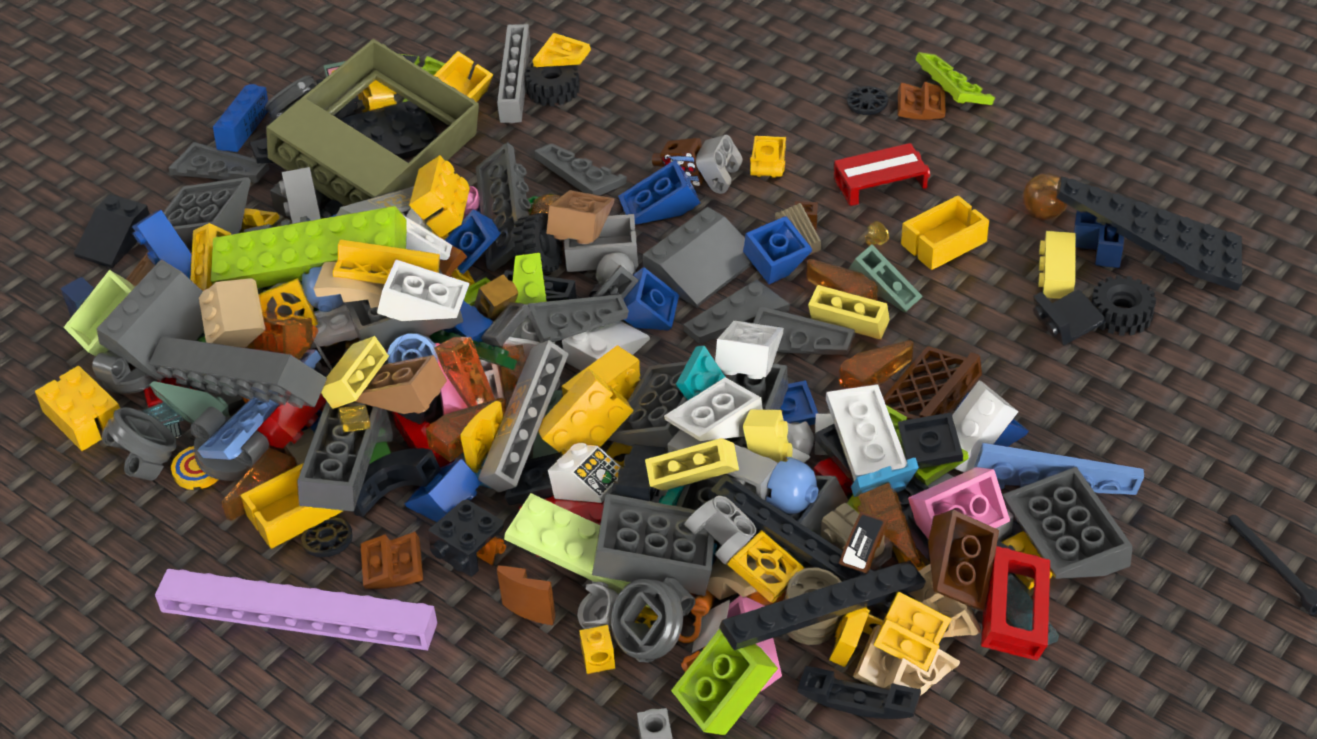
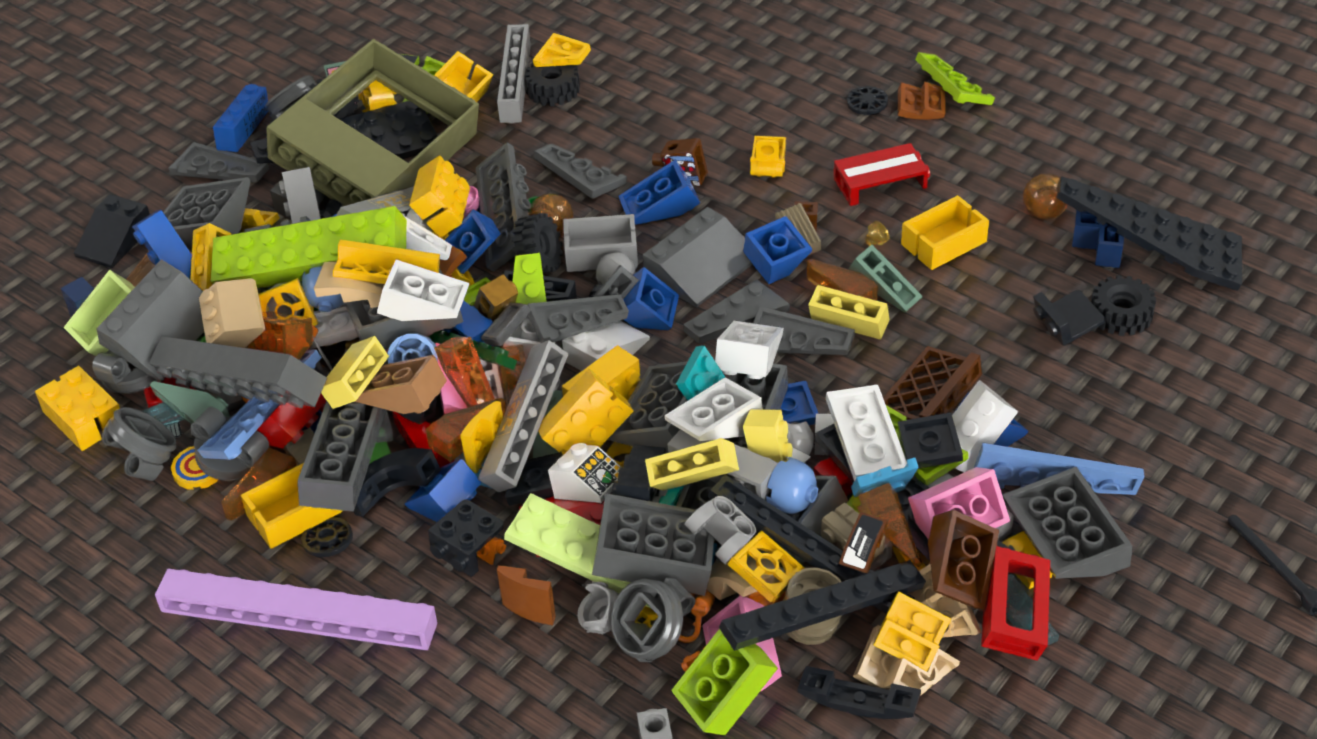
clear yellow tile [339,405,370,432] -> none
dark orange slope [361,532,423,589] -> none
medium nougat slope [546,190,614,244] -> none
yellow brick [579,625,615,674] -> none
white sticker [692,600,730,653] -> none
light grey piece [696,135,743,194] -> none
yellow piece [829,607,883,667] -> none
clear orange slope [839,340,914,389] -> none
light yellow brick [1038,231,1075,299] -> none

